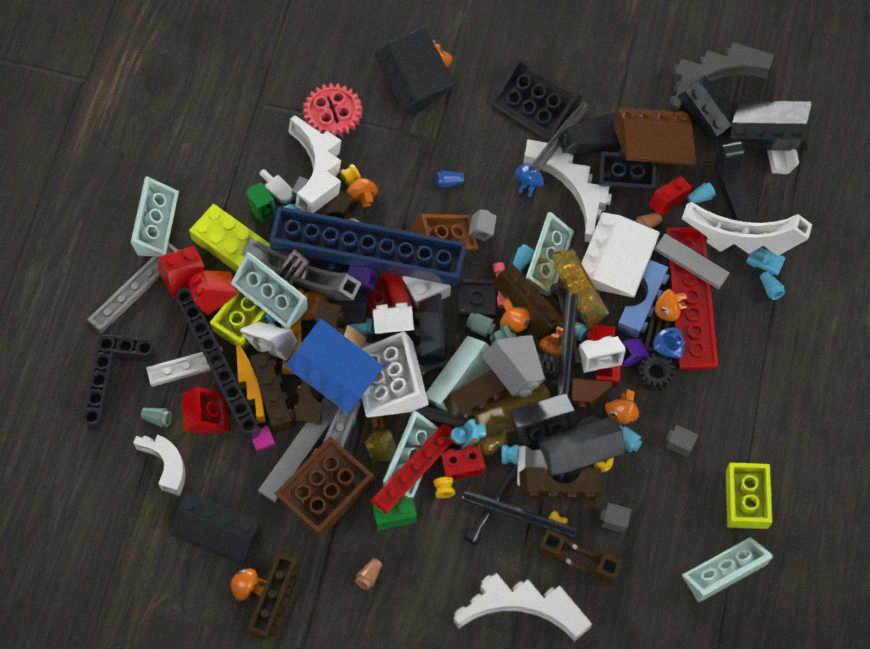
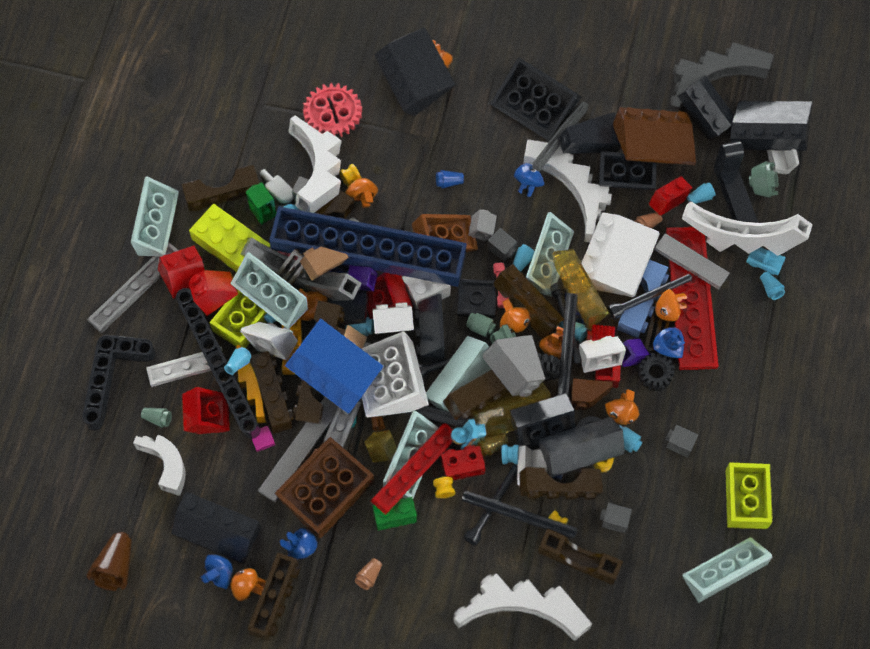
none -> reddish brown cone [87,532,132,591]
none -> dark brown arch [182,164,259,211]
none -> blue piece [201,555,233,589]
none -> medium azure cone [224,347,251,375]
none -> blue piece [280,527,317,559]
none -> medium nougat slope [300,247,349,281]
none -> dark grey brick [487,228,517,262]
none -> black piece [607,274,692,320]
none -> sand green cone [749,161,779,198]

